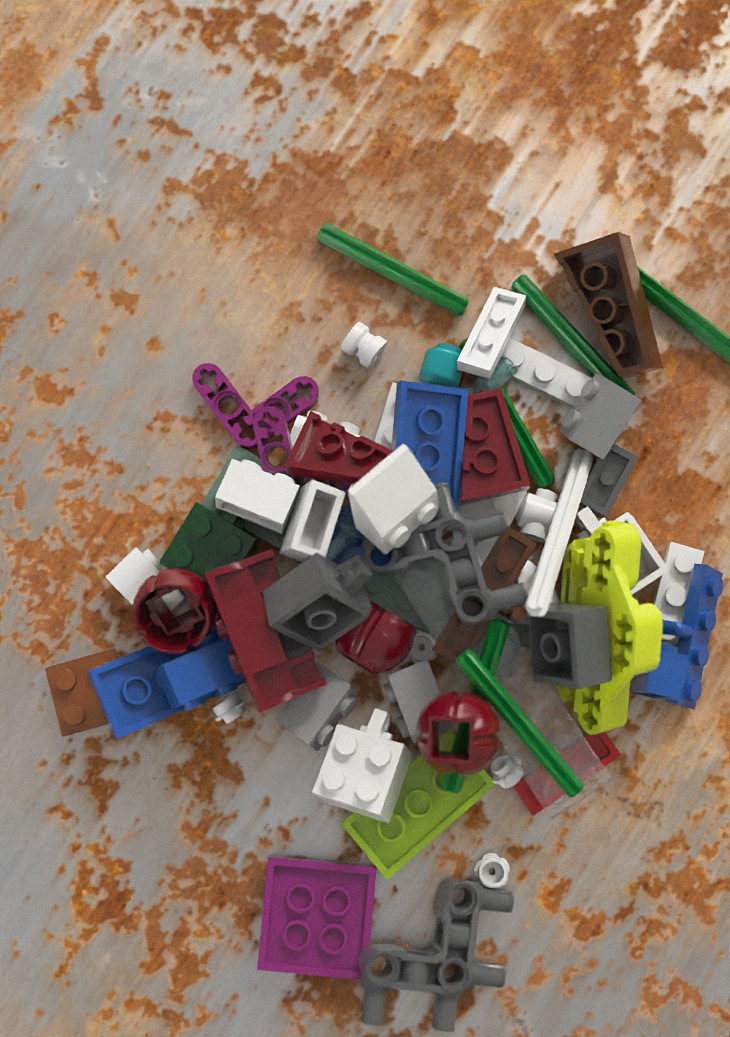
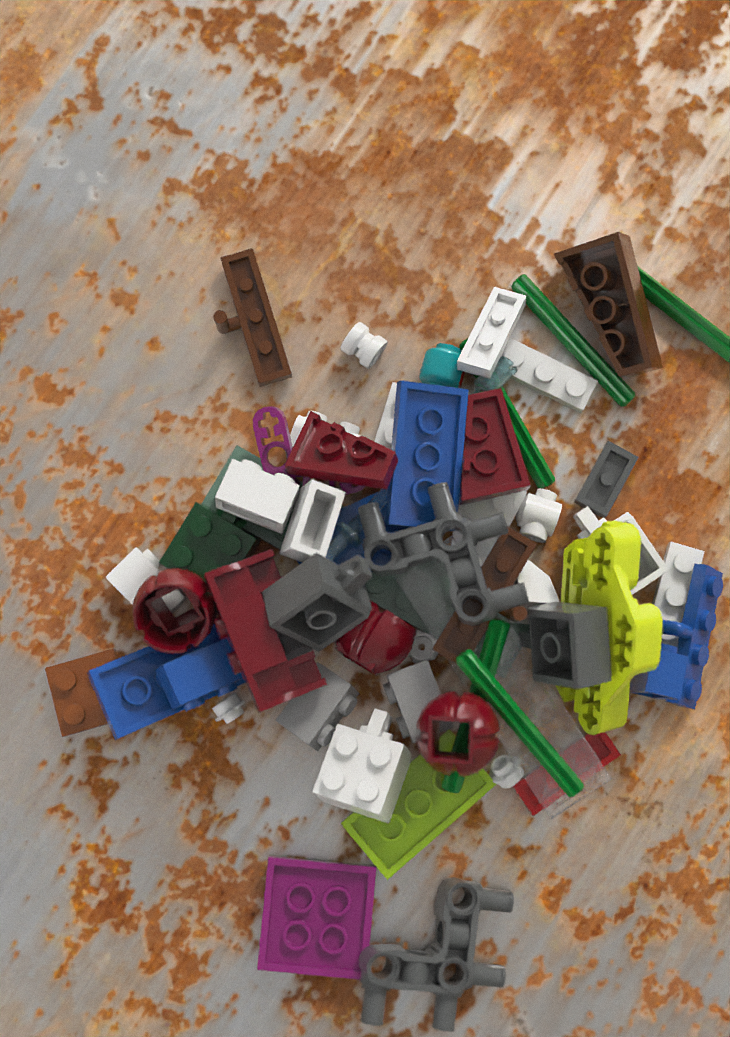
magenta beam [192,363,319,450] -> none
green axle [317,223,469,316] -> none
white slope [348,444,439,555] -> none
white plate [474,853,510,888] -> none
white axle [525,449,593,617] -> none
light grey brick [559,373,641,459] -> none
none -> reddish brown plate [213,248,292,387]

